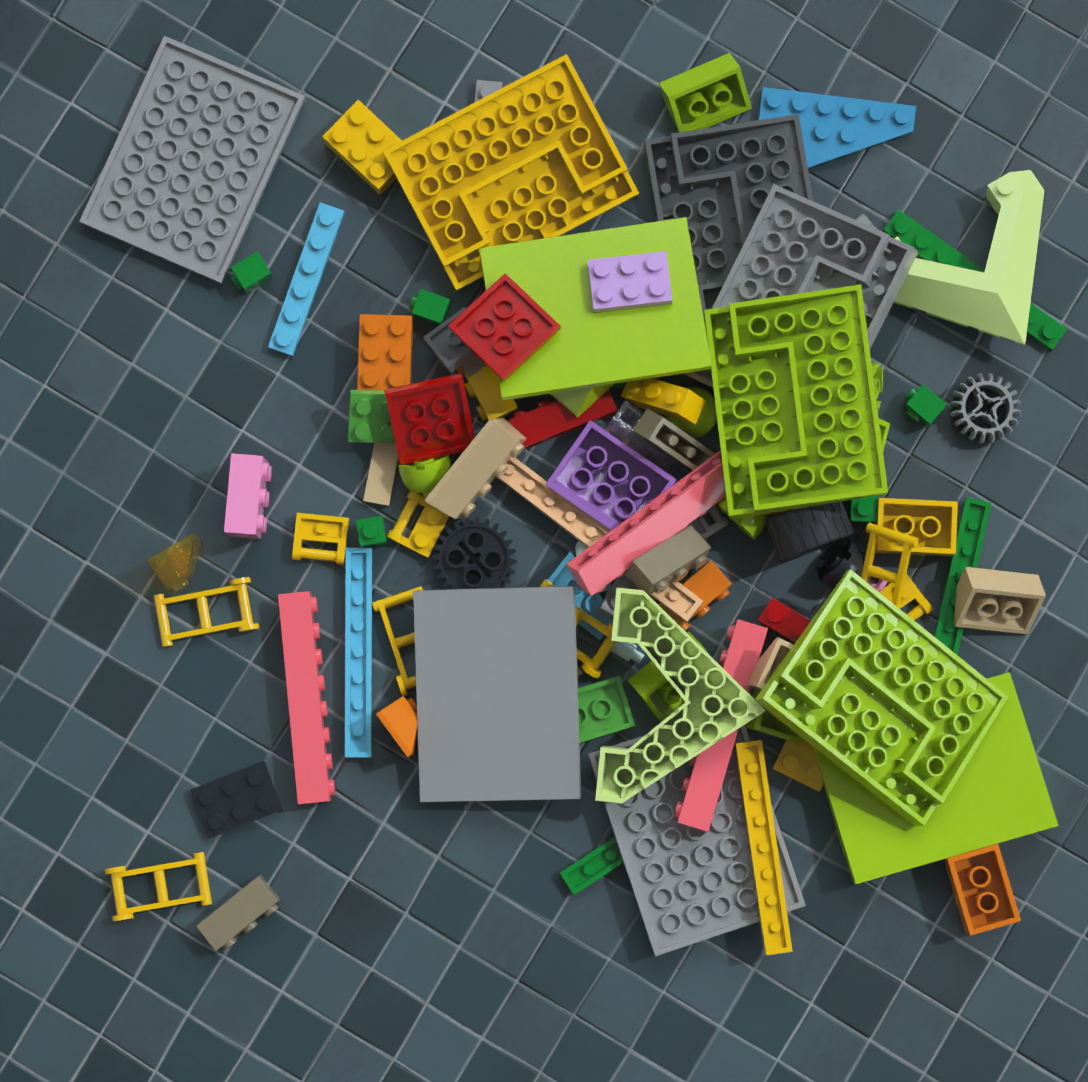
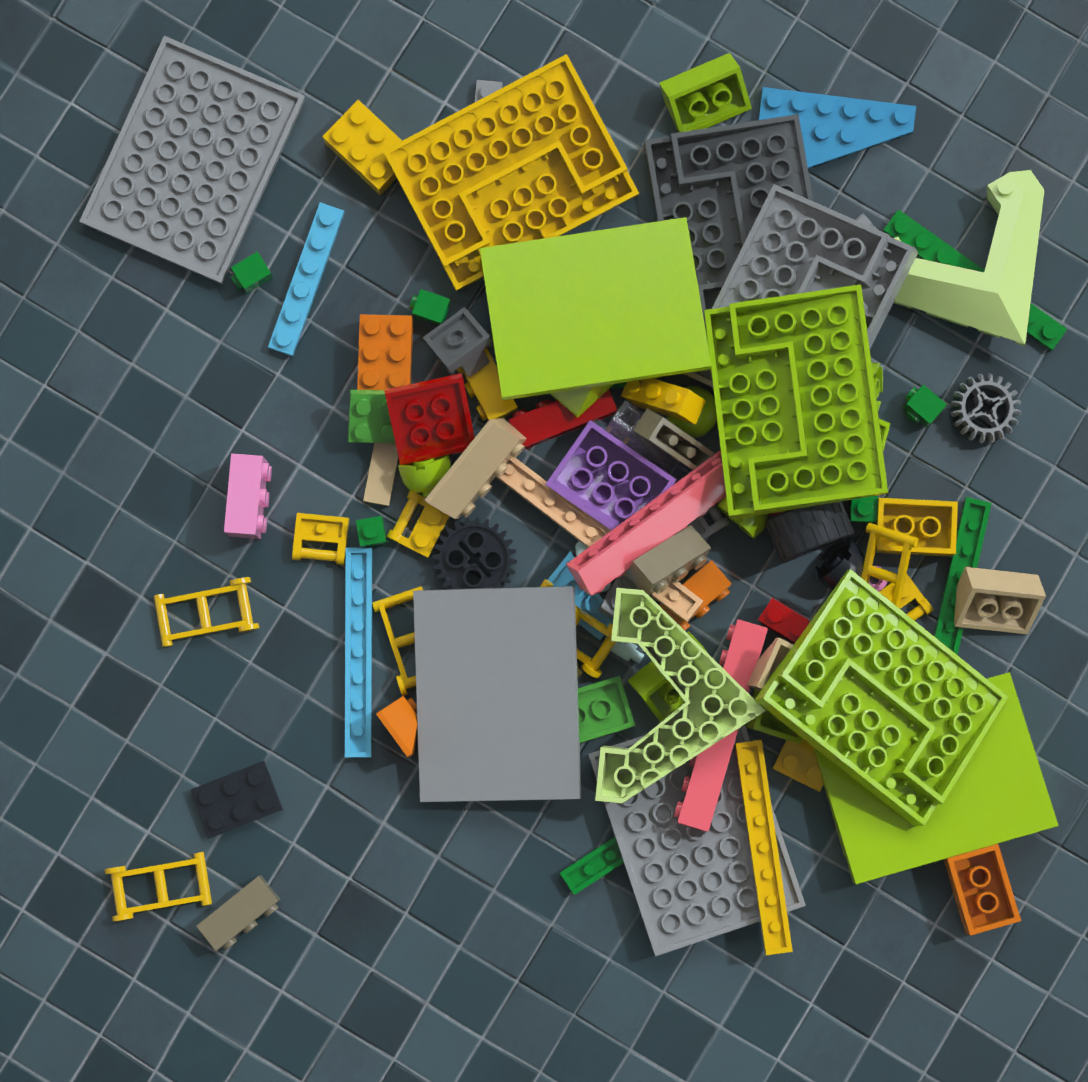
clear yellow slope [148,533,202,592] -> none
coral brick [278,591,335,804] -> none
red plate [448,273,561,382] -> none
lavender plate [588,251,672,313] -> none

